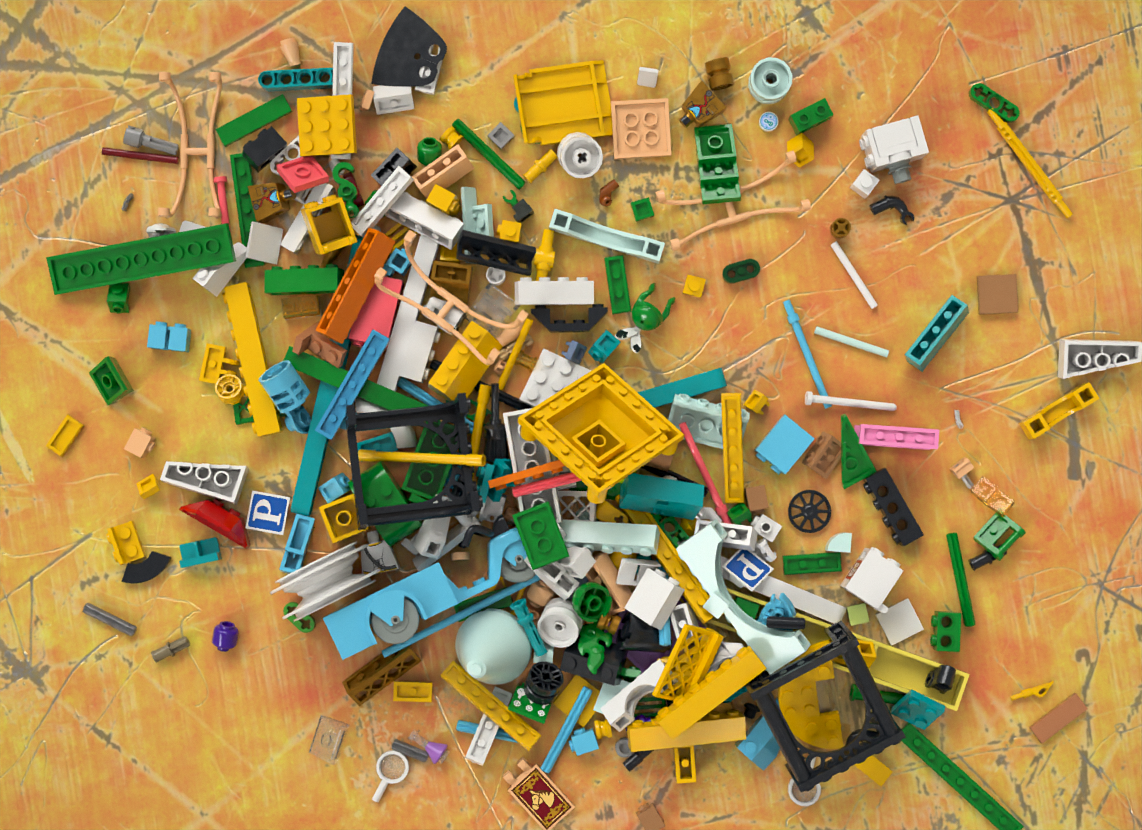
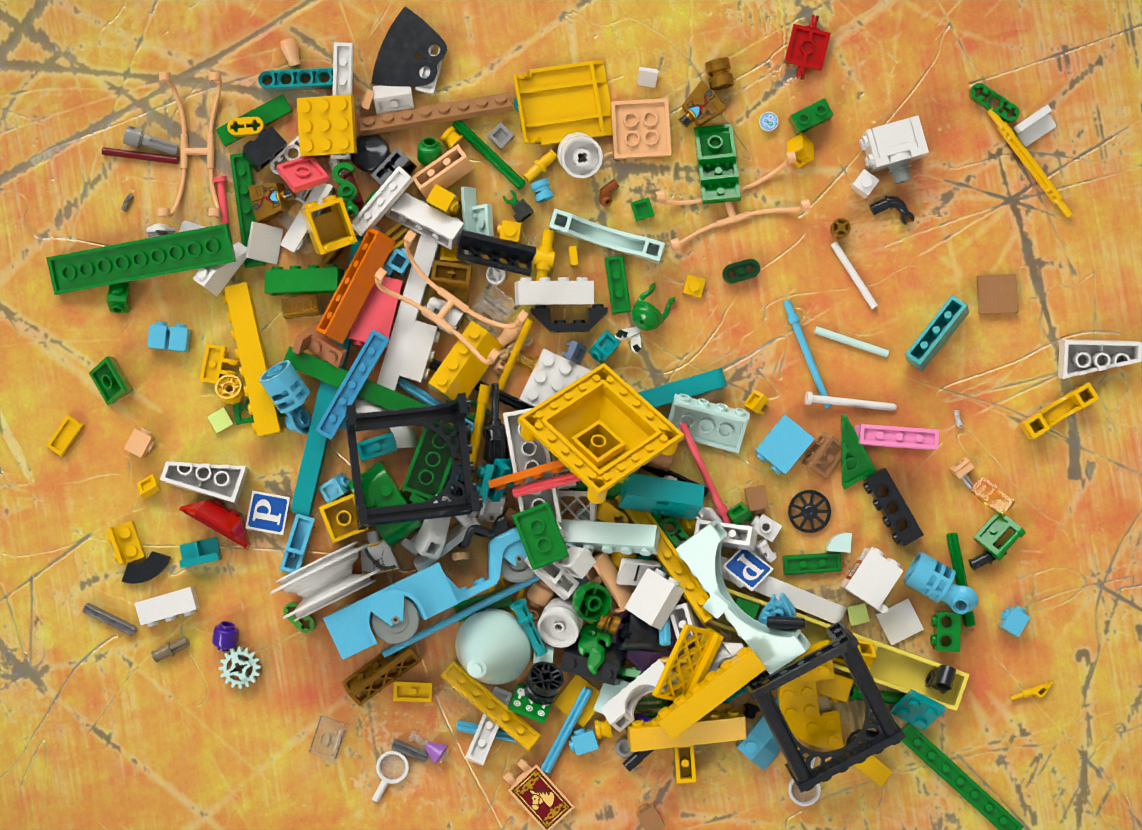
yellow piece [358,449,486,467] -> none
yellow tile [721,393,745,503] -> none
light aqua wheel [748,57,792,104] -> none
nougat tile [1029,693,1088,743] -> none
none -> white brick [135,586,200,627]
none -> yellowish green tile [207,407,234,433]
none -> light aqua gear [219,646,262,689]
none -> yellow beam [227,117,265,137]
none -> black piece [351,134,391,173]
none -> medium nougat plate [359,92,512,136]
none -> medium azure wheel [530,178,554,203]
none -> yellow tile [569,246,578,267]
none -> red plate [784,15,831,80]
none -> yellow brick [816,673,854,704]
none -> medium azure cylinder [903,552,978,614]
none -> medium azure brick [998,606,1030,637]
none -> white panel [1012,105,1056,147]

